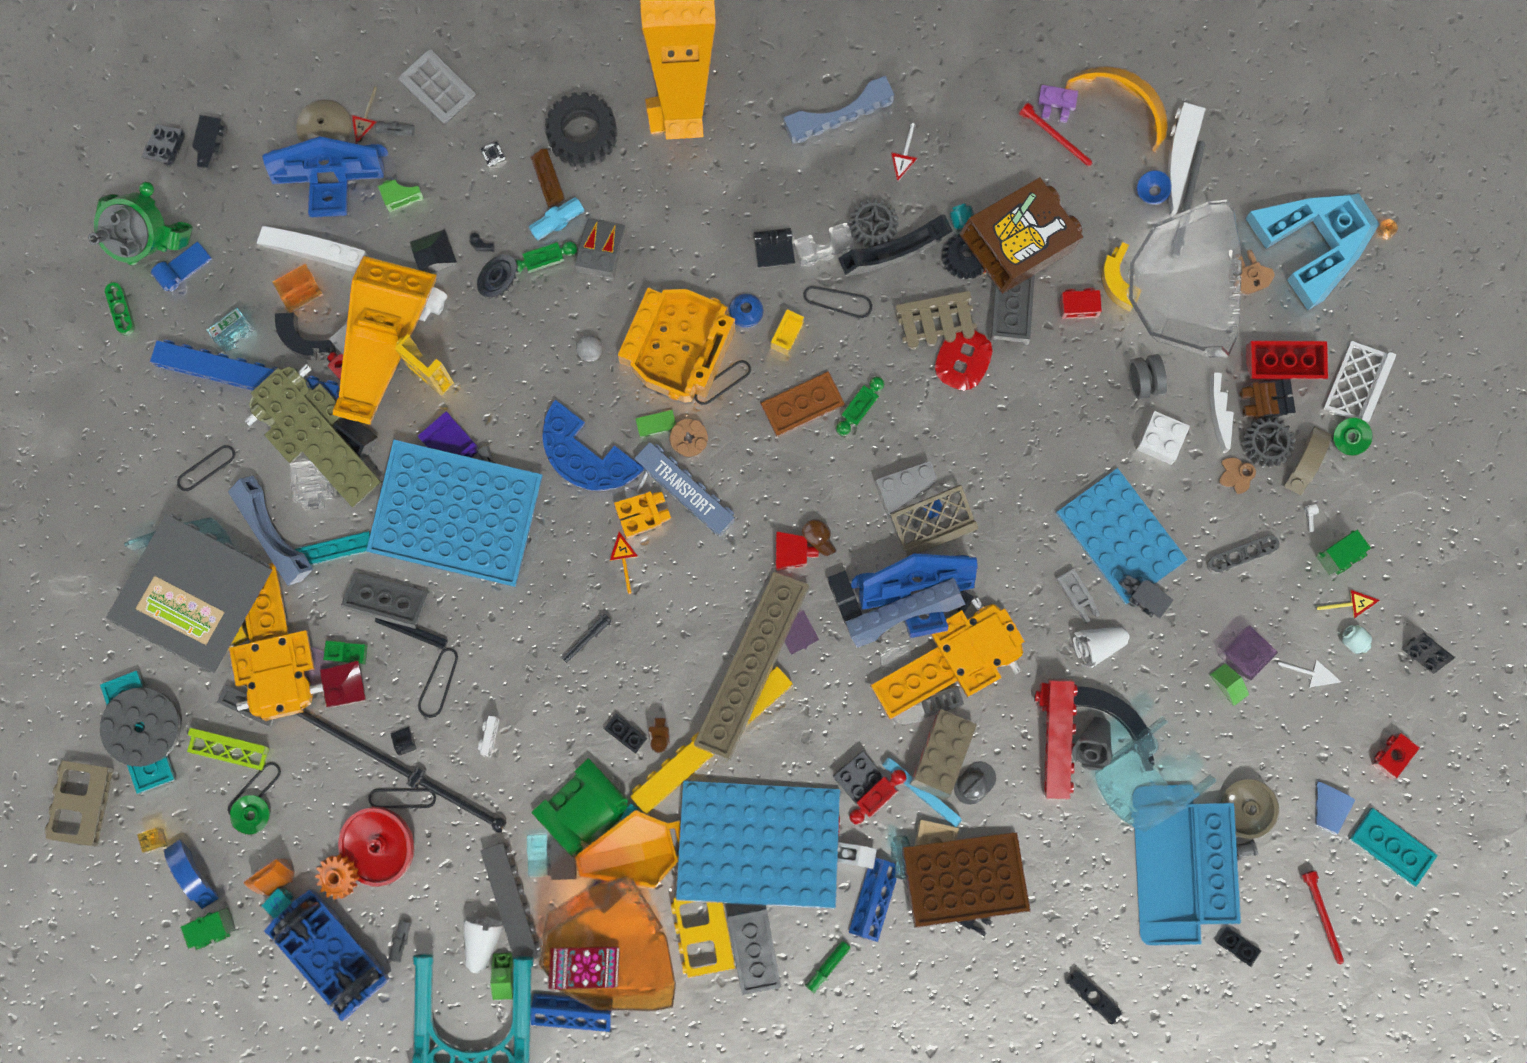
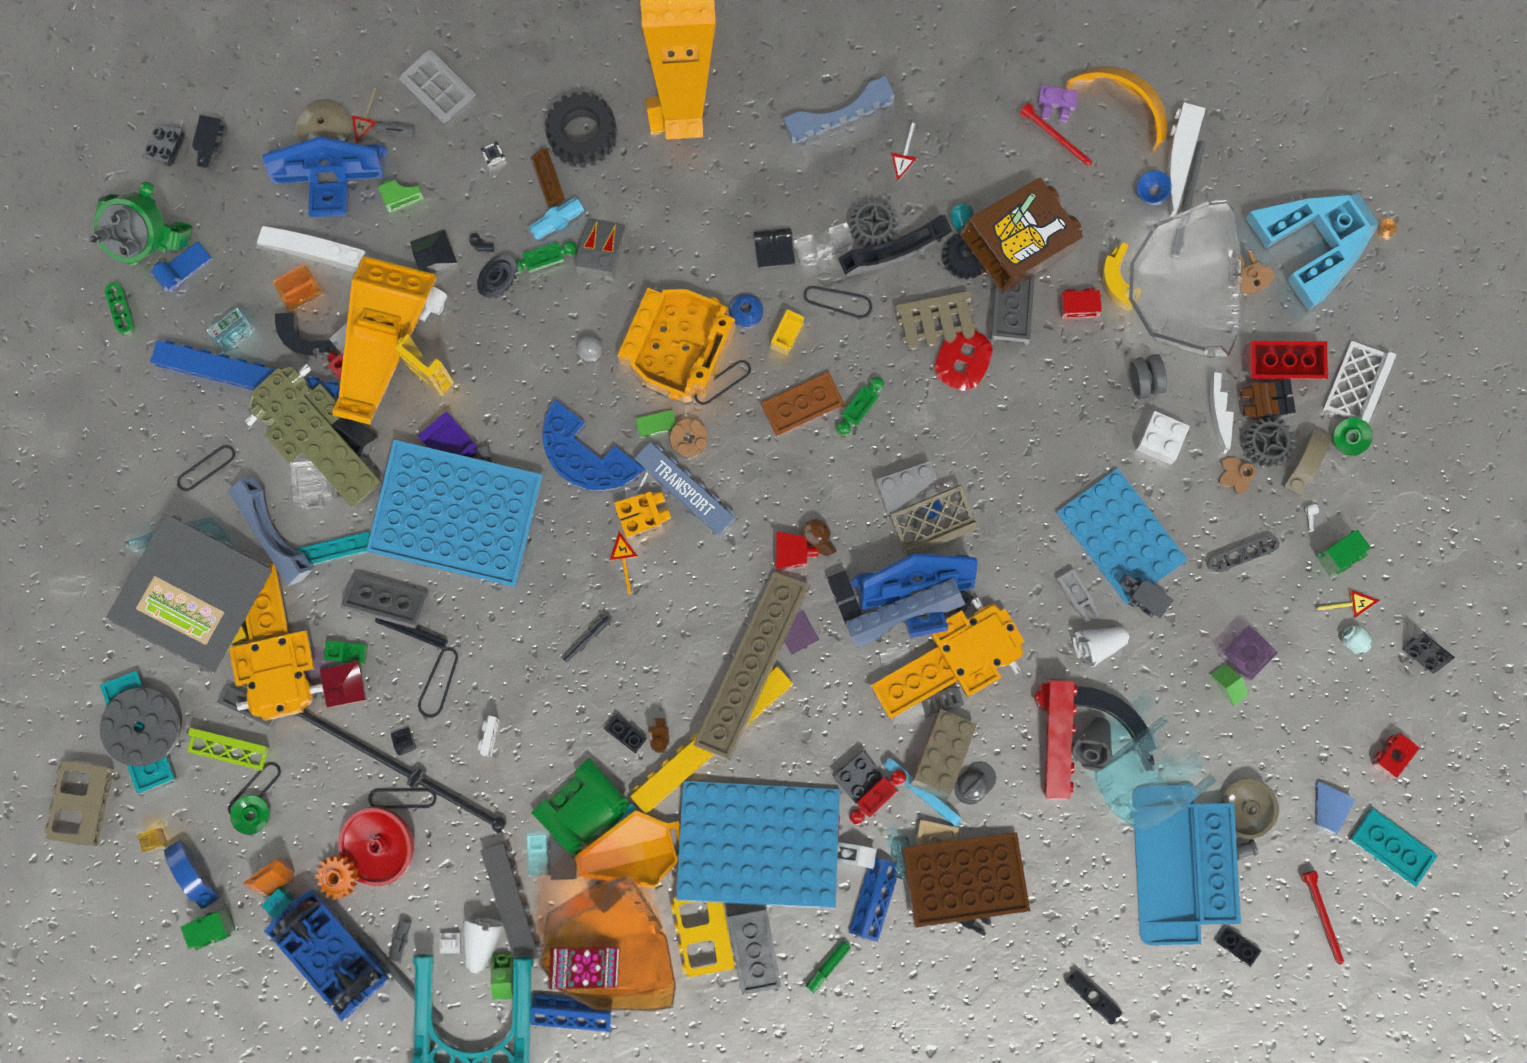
white piece [1277,660,1341,688] -> none
none -> dark grey bar [357,933,443,1026]
none -> white tile [440,933,461,954]

